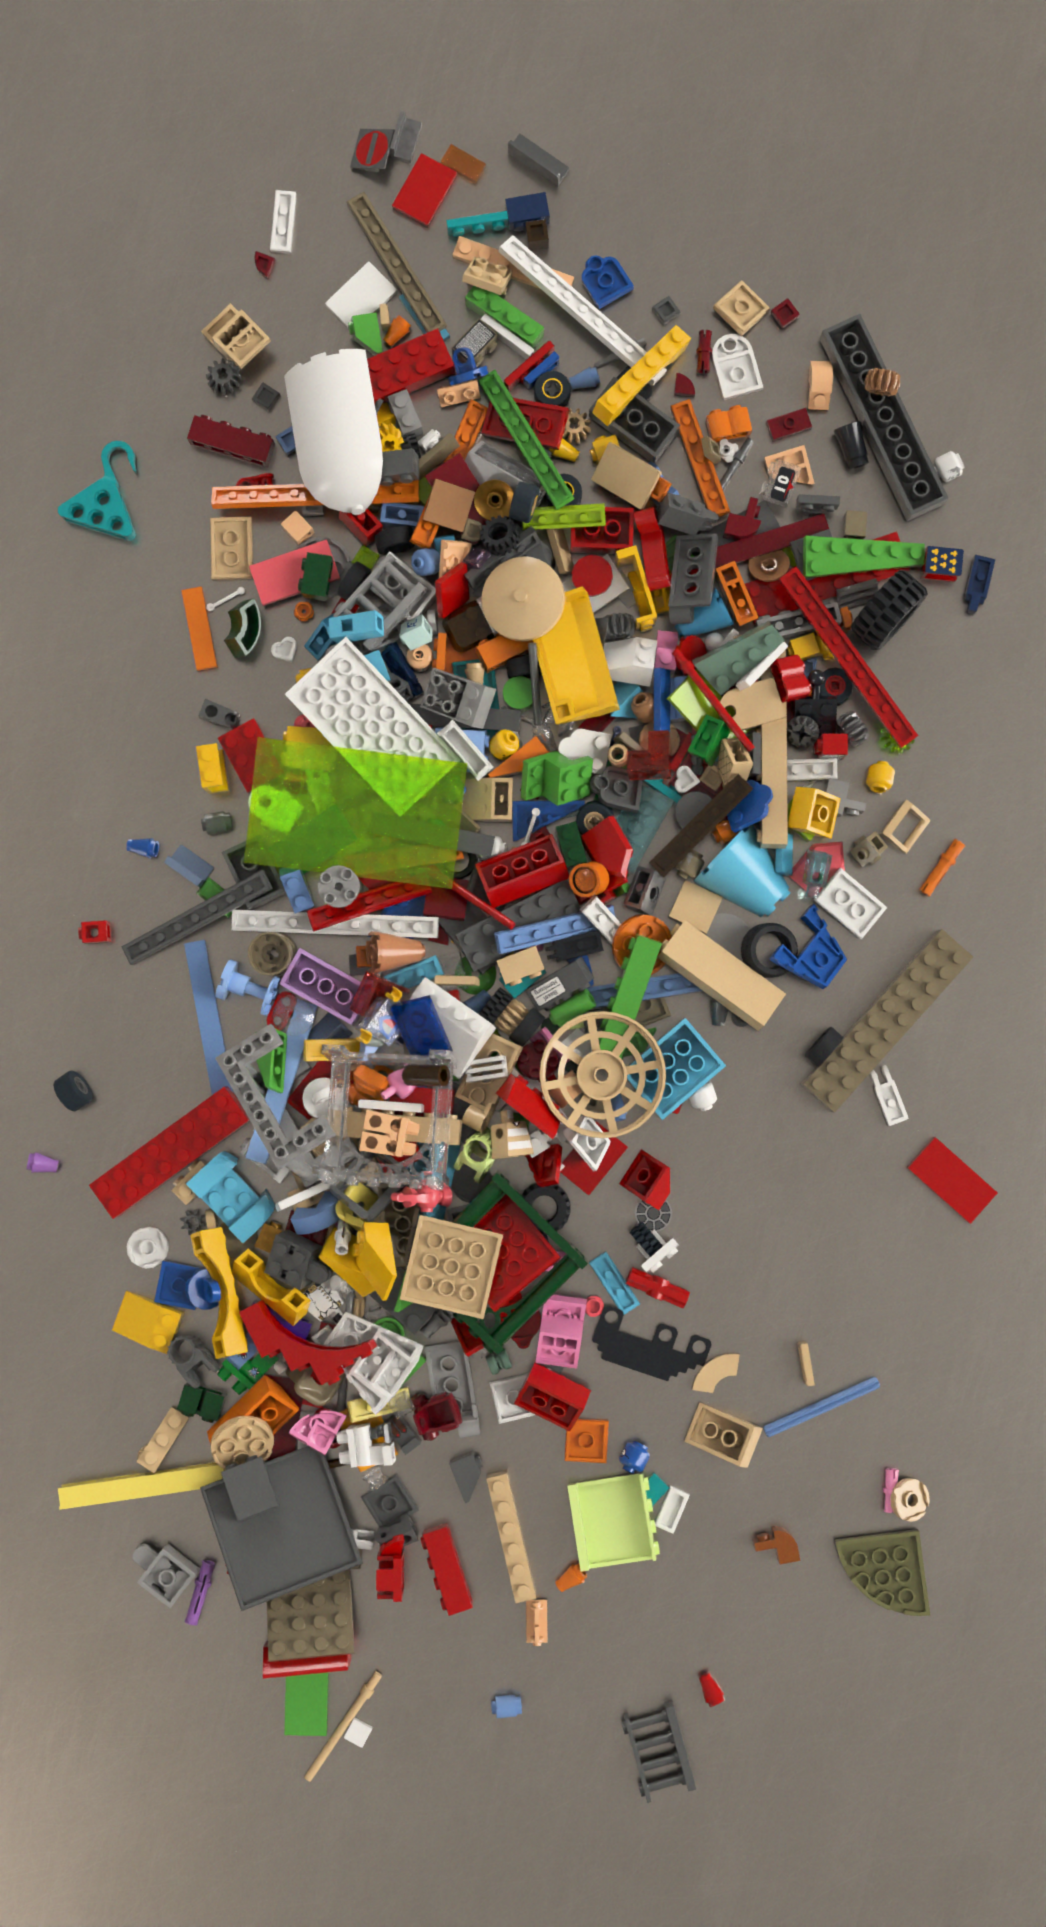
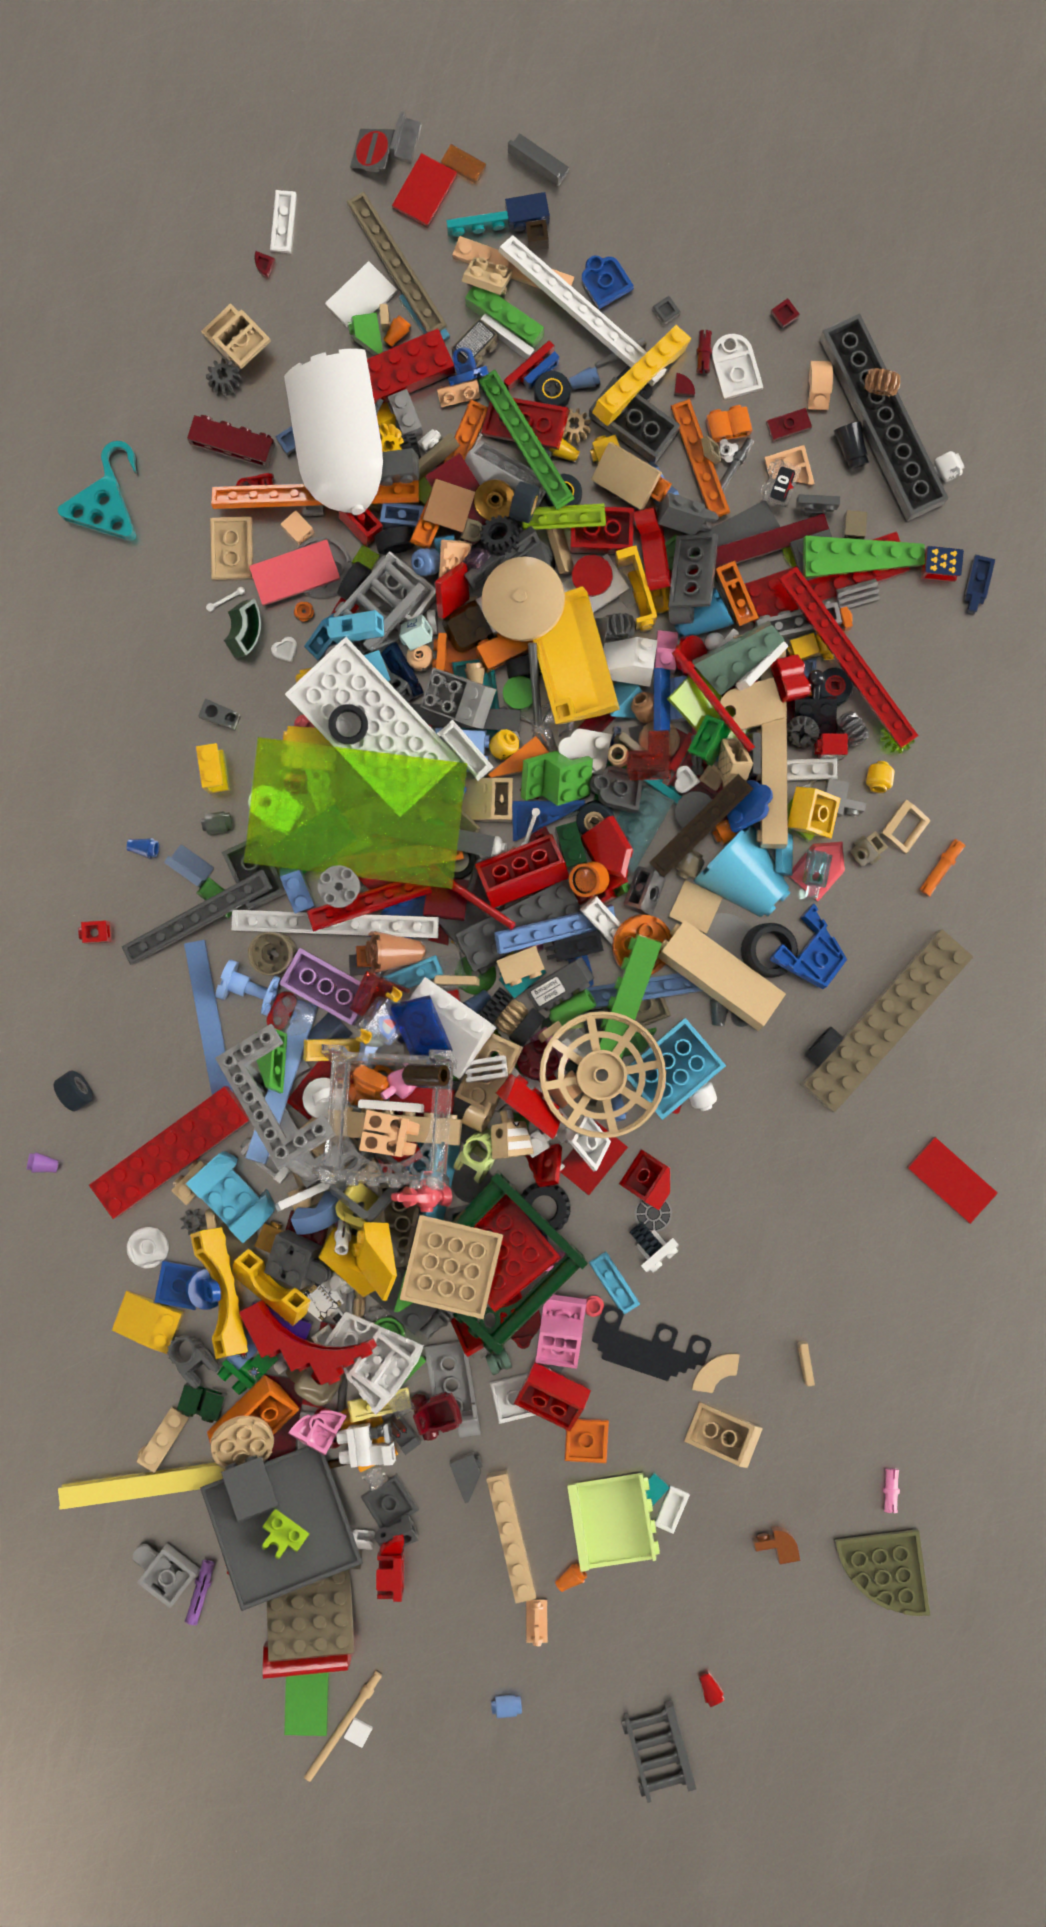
orange tile [181,586,218,671] -> none
red brick [218,718,285,794] -> none
dark grey tile [252,382,281,412] -> none
dark green piece [298,552,334,601] -> none
red brick [420,1522,473,1616] -> none
blue head [619,1441,650,1474] -> none
red piece [625,1267,690,1309] -> none
tan tile [713,280,771,337] -> none
dark red brick [723,497,761,541] -> none
medium nougat dish [748,550,790,582] -> none
medium blue axle [763,1377,880,1437] -> none
white tile [813,868,887,939] -> none
black tyre [851,570,928,650] -> none
white hinge [870,1065,909,1126] -> none
tan tile [890,1478,930,1522] -> none
none -> lime plate [261,1509,310,1560]
none -> black tyre [328,704,368,744]
none -> tan tile [537,1021,562,1043]

